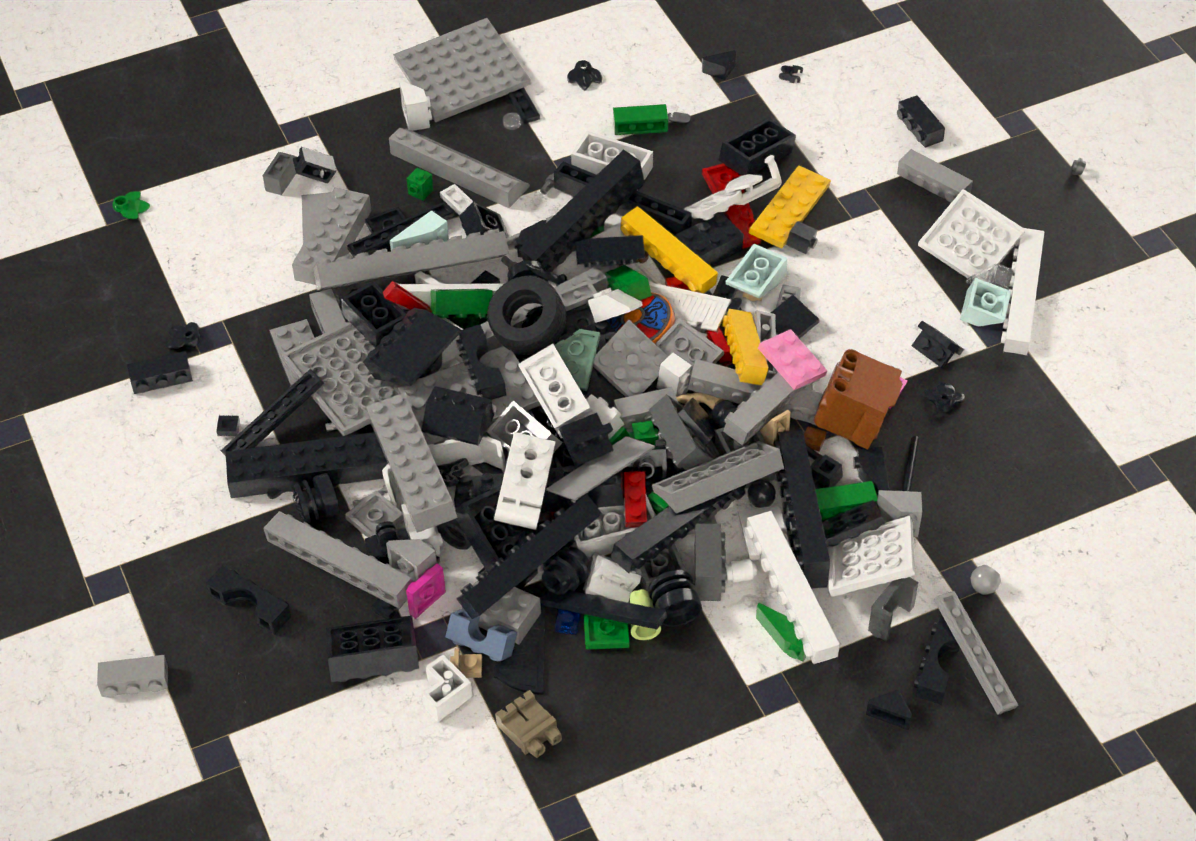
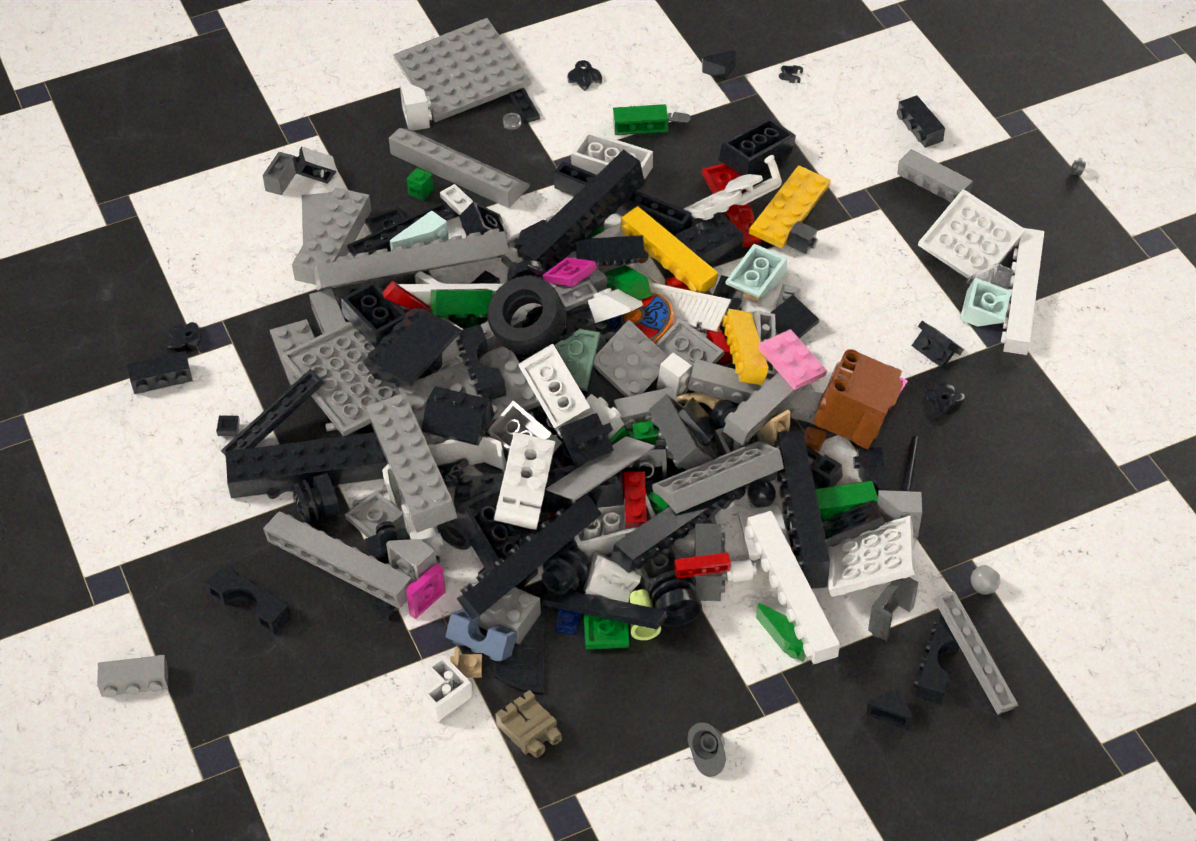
green plate [113,191,150,219] -> none
black slope [326,615,419,682] -> none
dark grey bar [540,173,554,195] -> none
none -> dark pink plate [542,257,597,287]
none -> red piece [674,552,731,579]
none -> dark grey piece [687,722,726,777]

